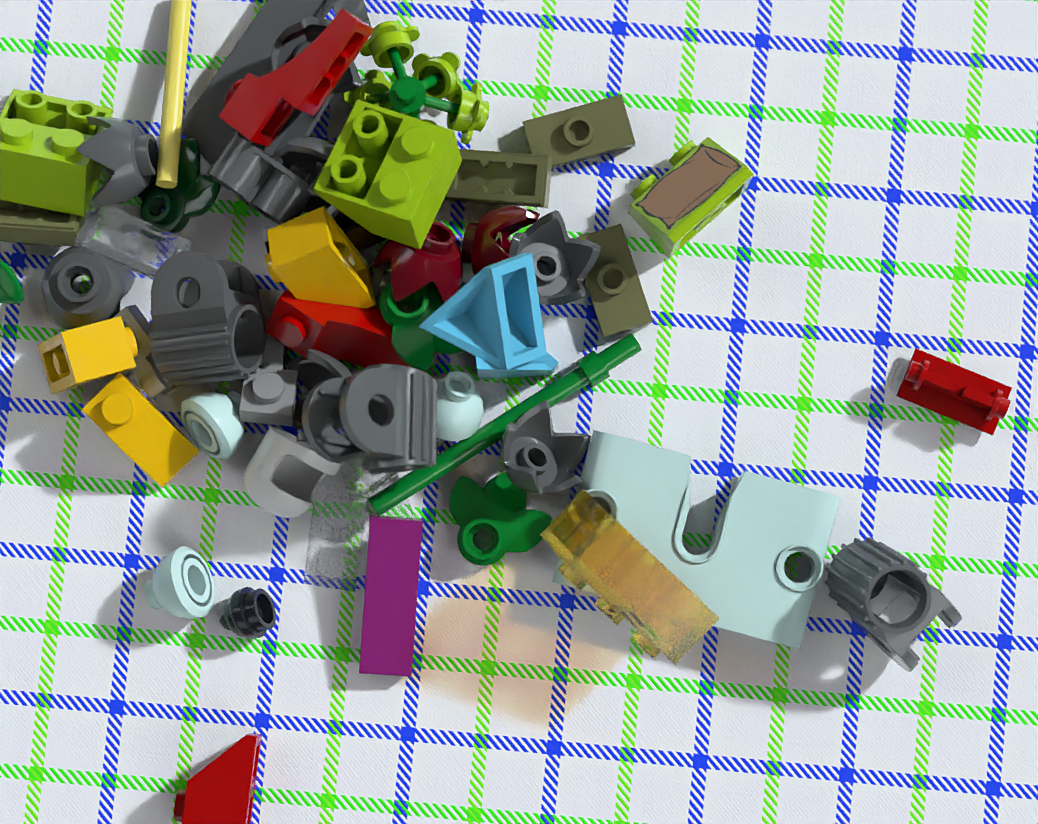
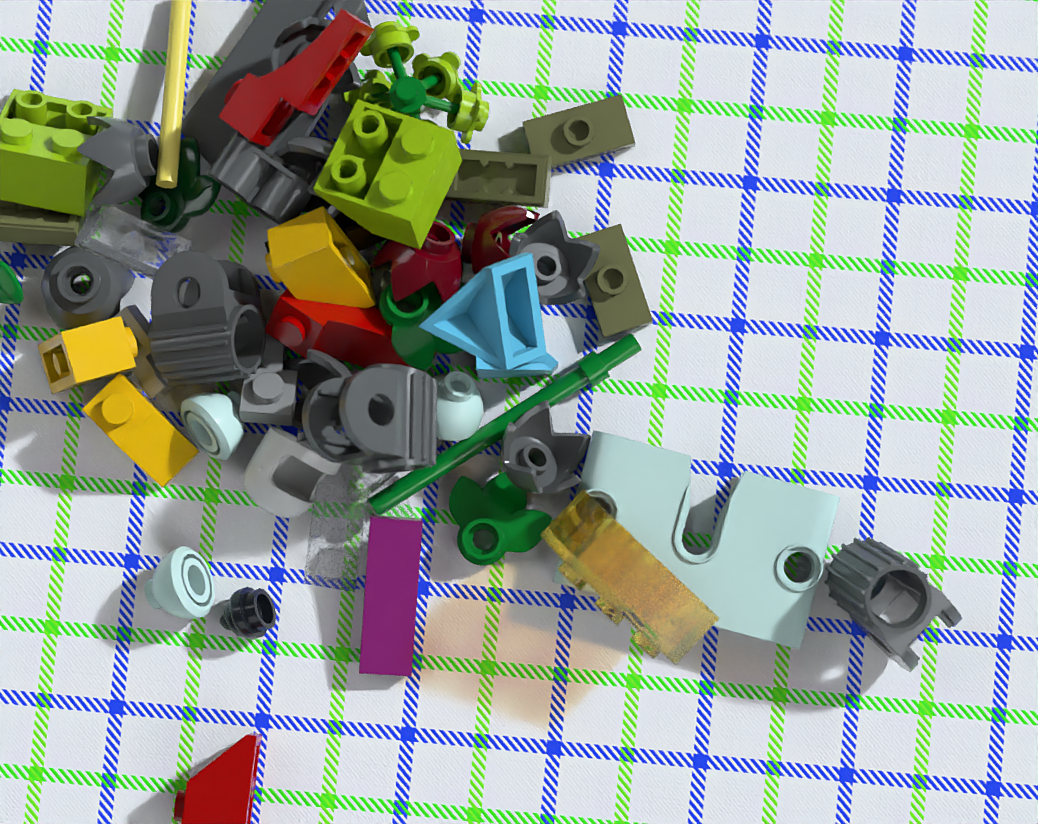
slope [628,137,754,259] -> none
red hinge [896,348,1012,436] -> none

